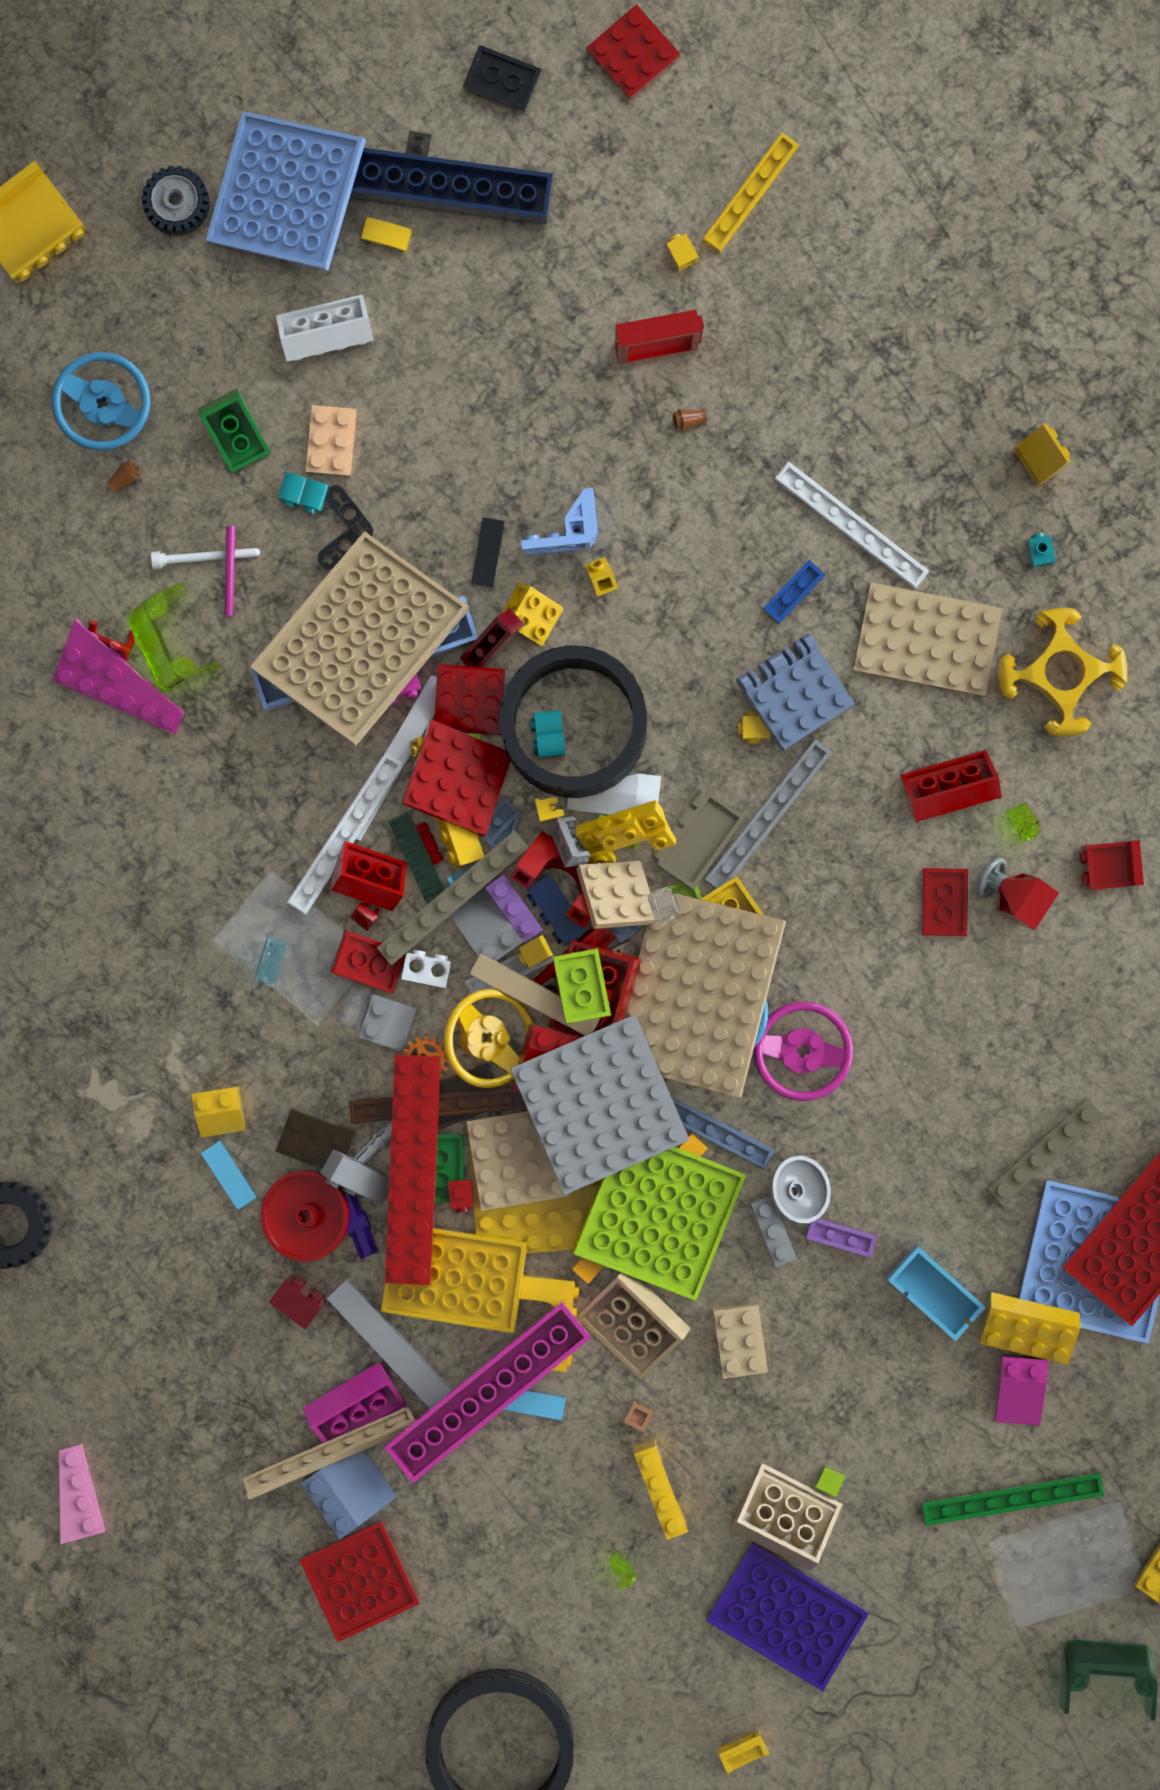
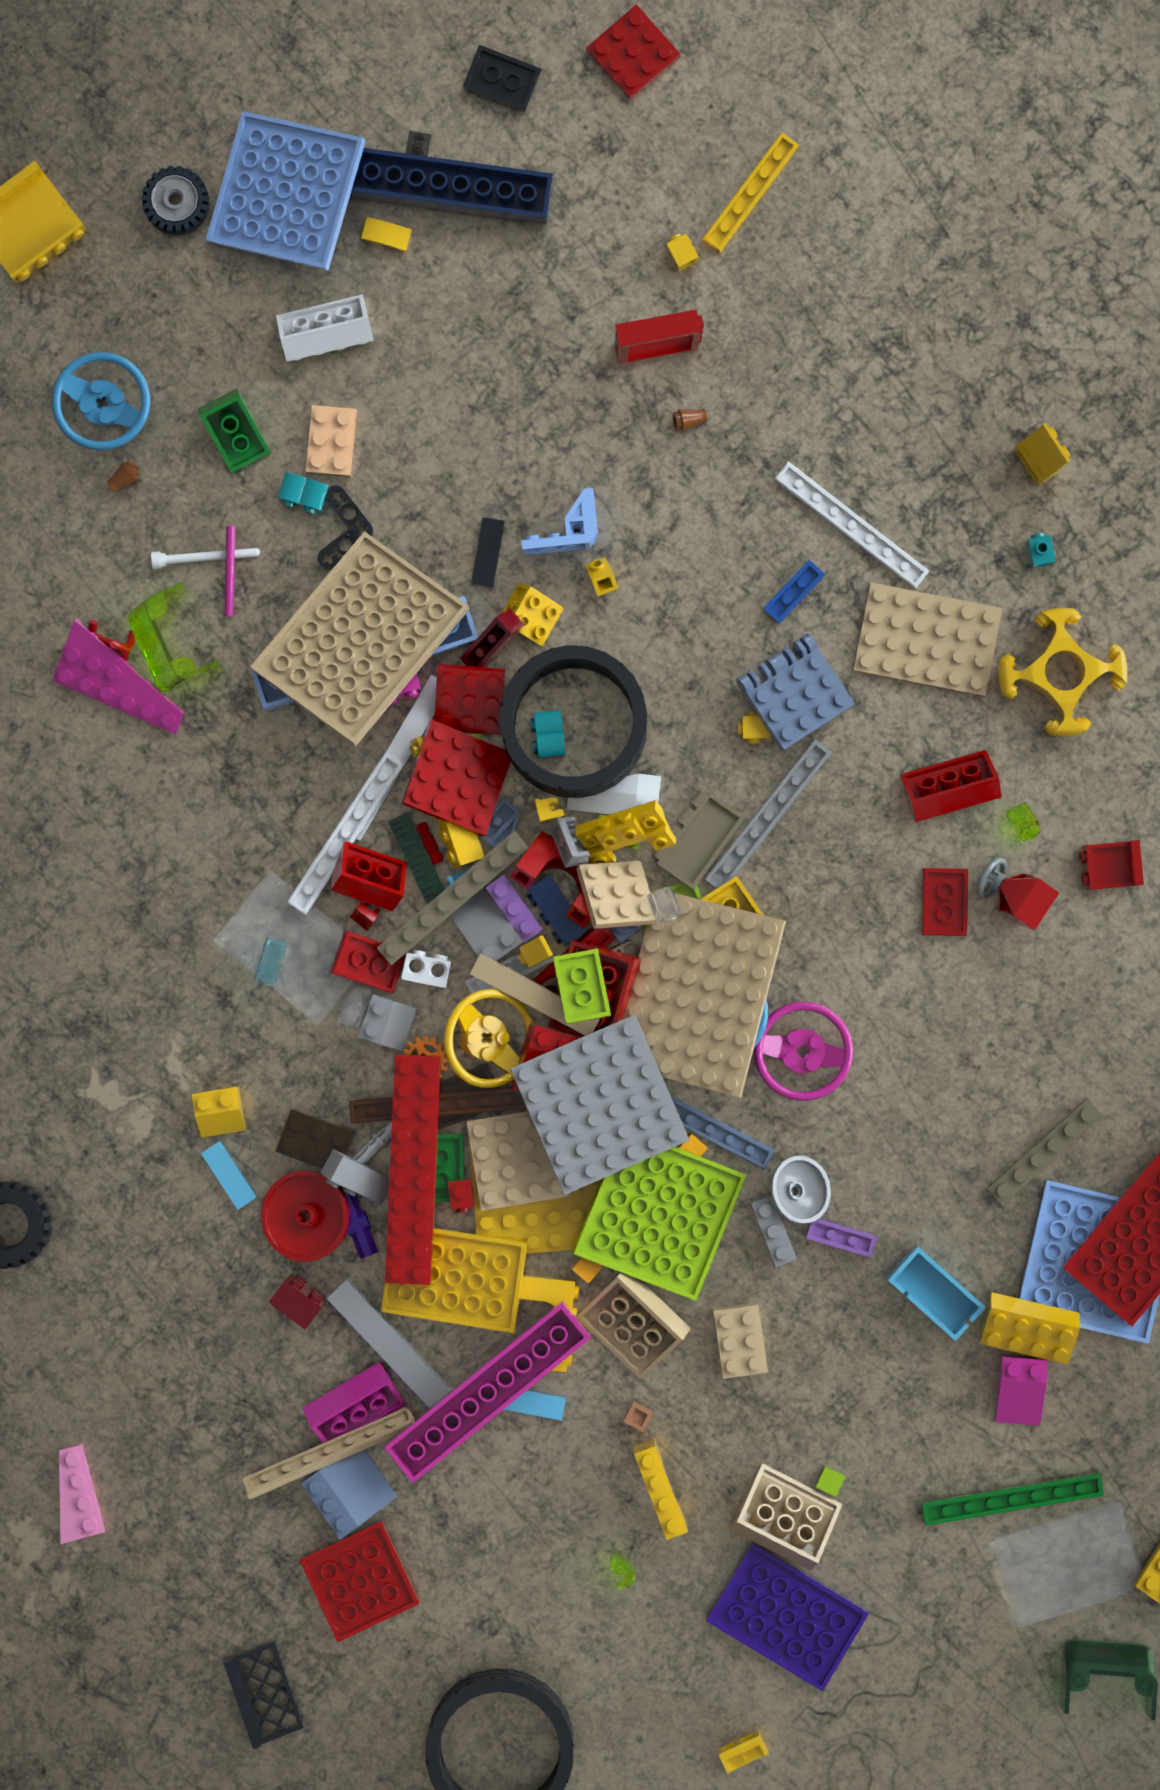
none -> black fence [222,1641,304,1749]

